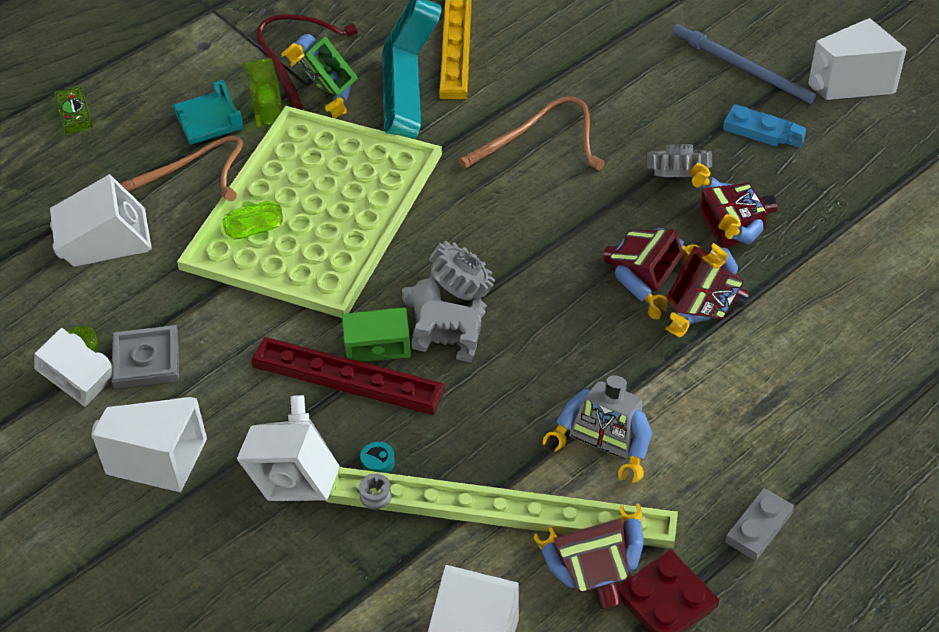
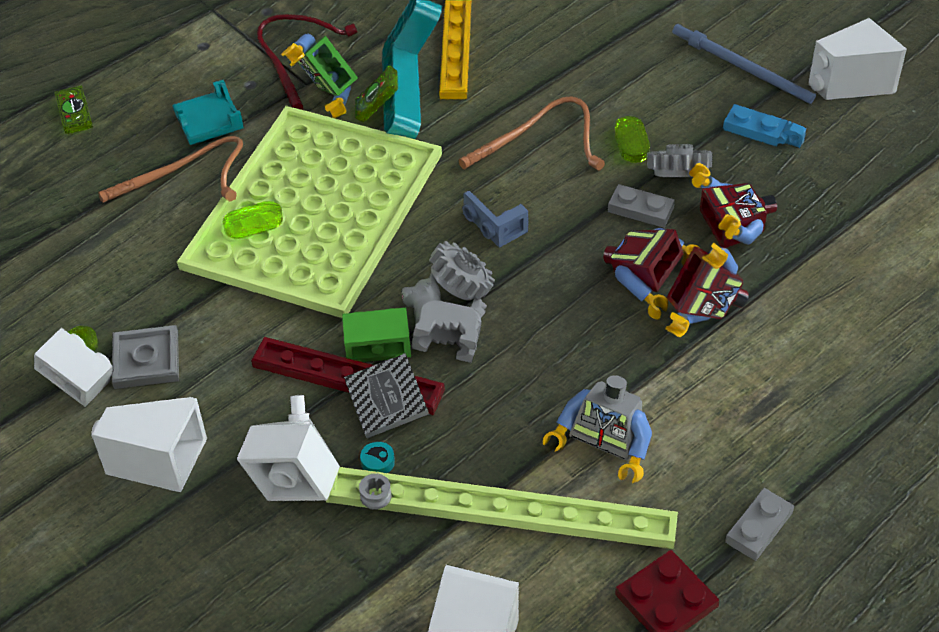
white slope [50,174,152,267] -> none
clear neon green brick [244,58,283,127] -> none
torso [534,503,644,609] -> none
none -> tile [344,353,429,438]
none -> clear neon green tile [355,66,398,122]
none -> sand blue bracket [462,191,528,248]
none -> light grey plate [608,184,675,228]
none -> clear neon green tile [615,116,650,163]

